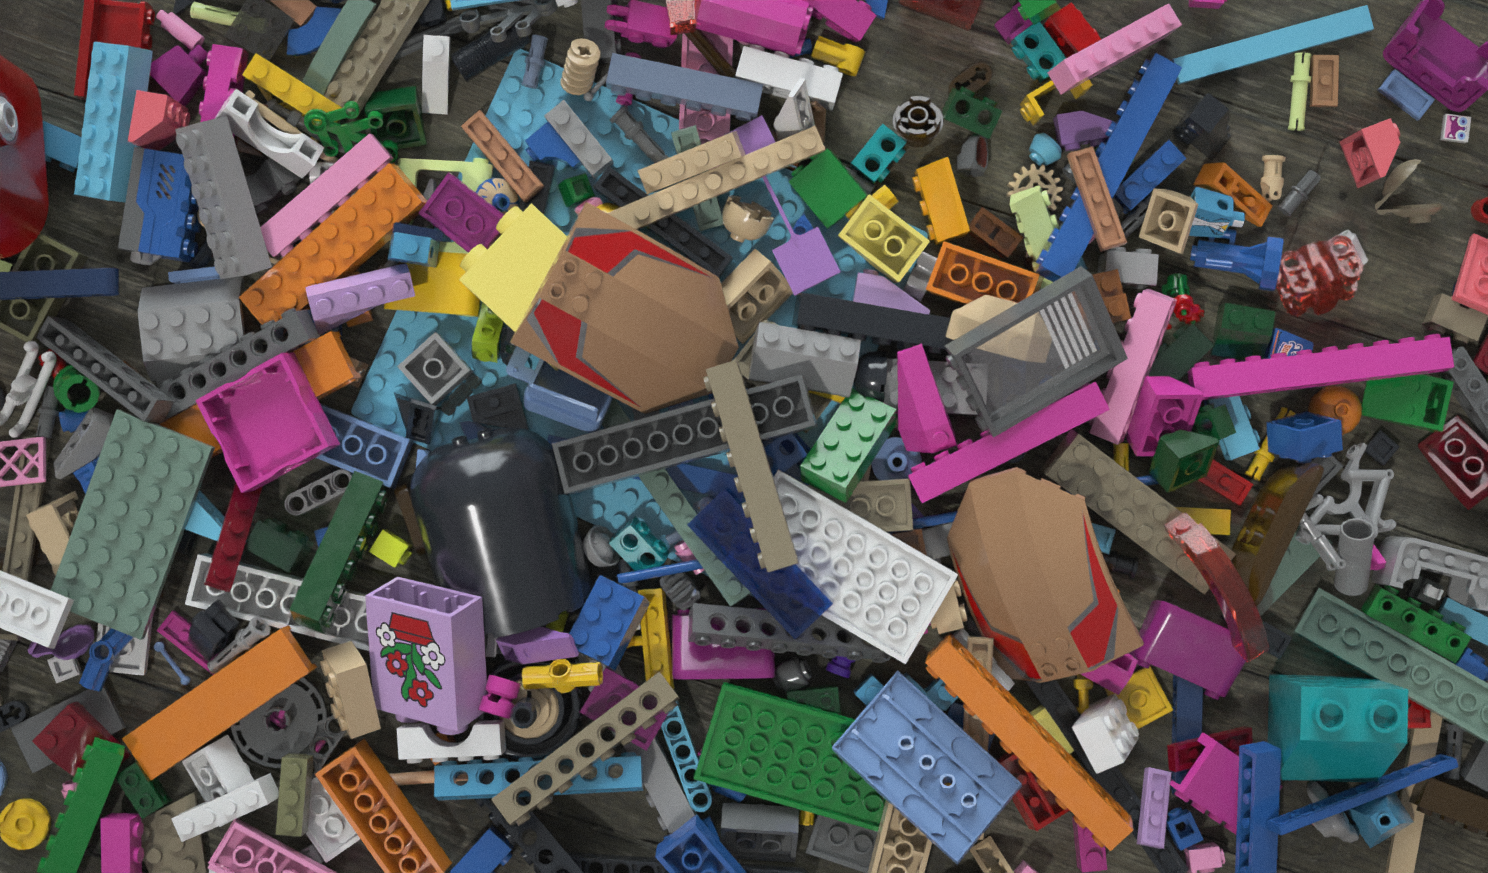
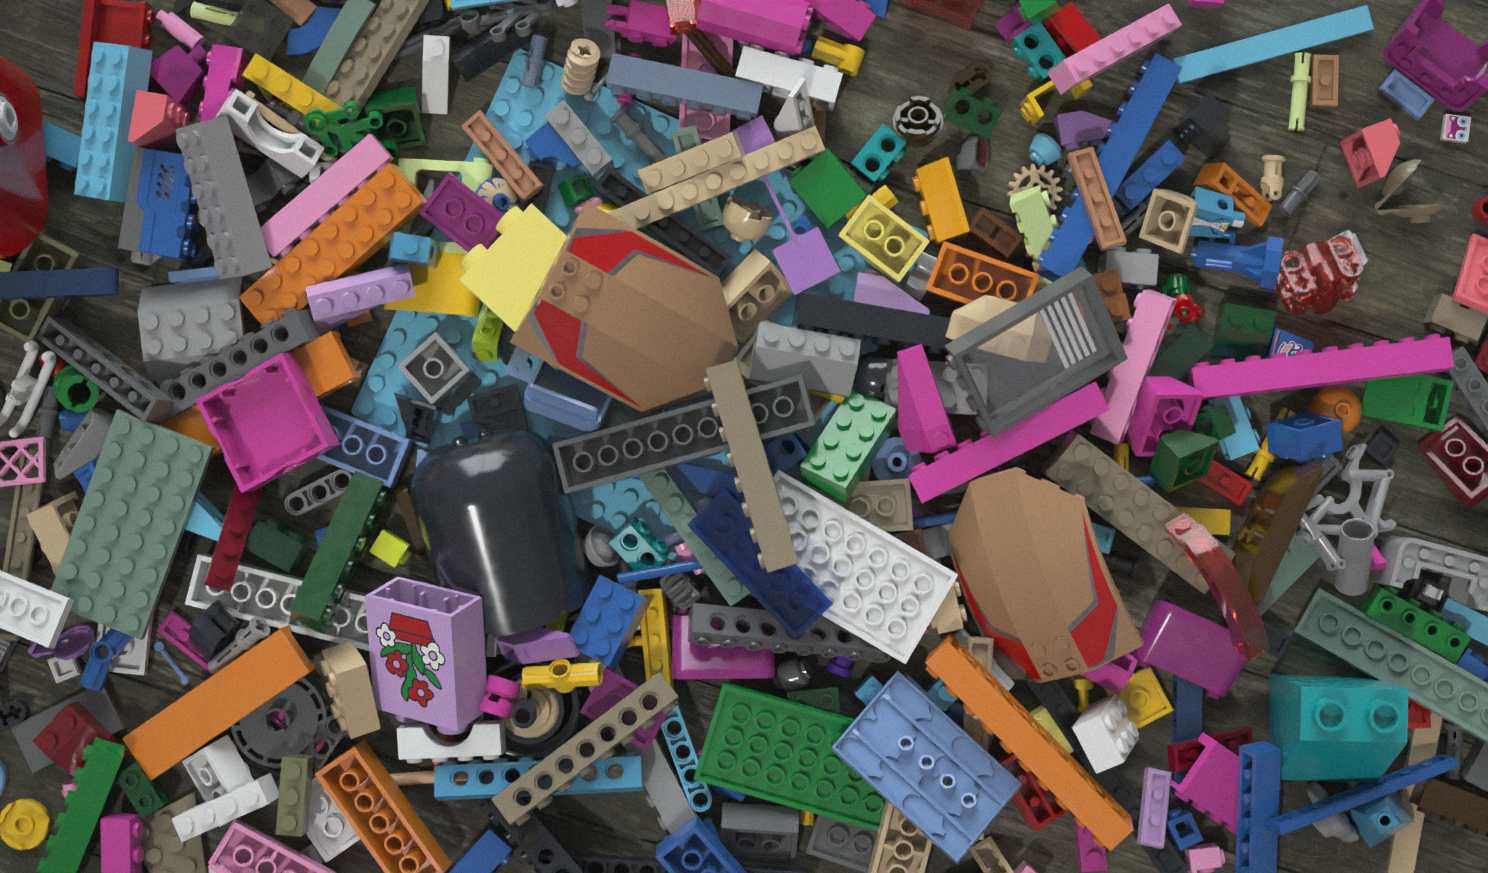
dark blue tile [392,222,443,241] -> none

